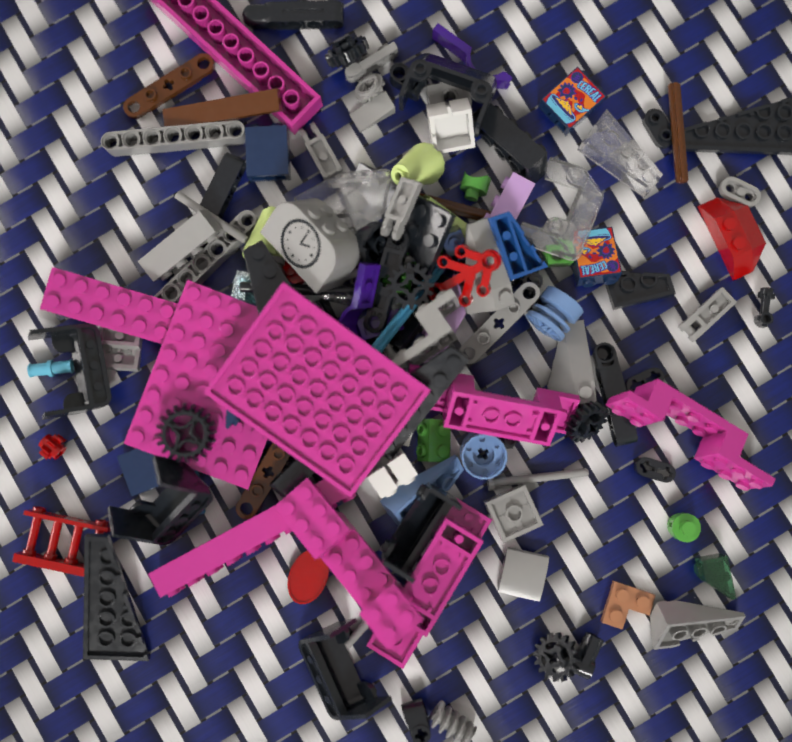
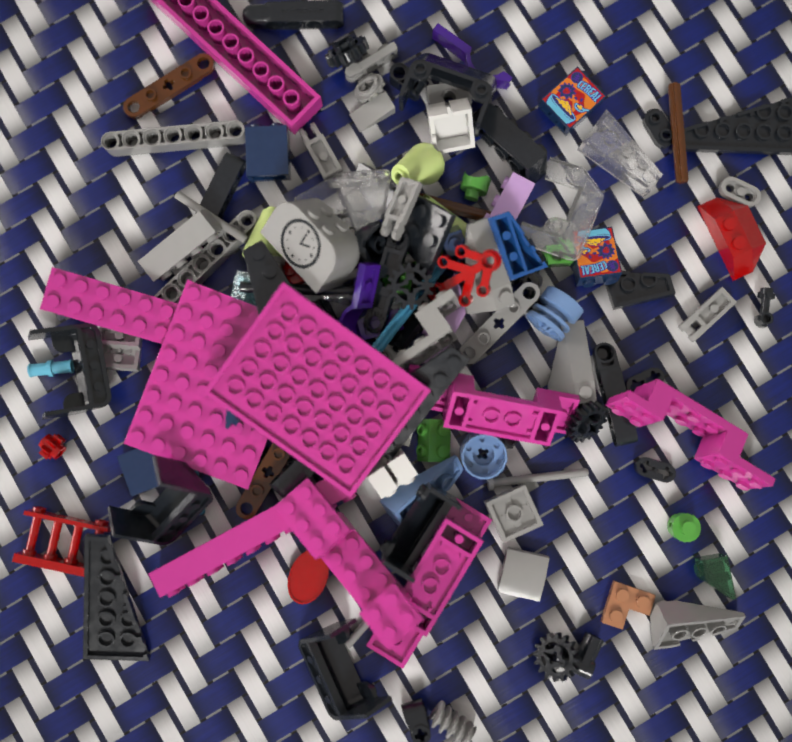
black gear [155,403,217,464] -> none
reddish brown tile [162,88,282,127] -> none

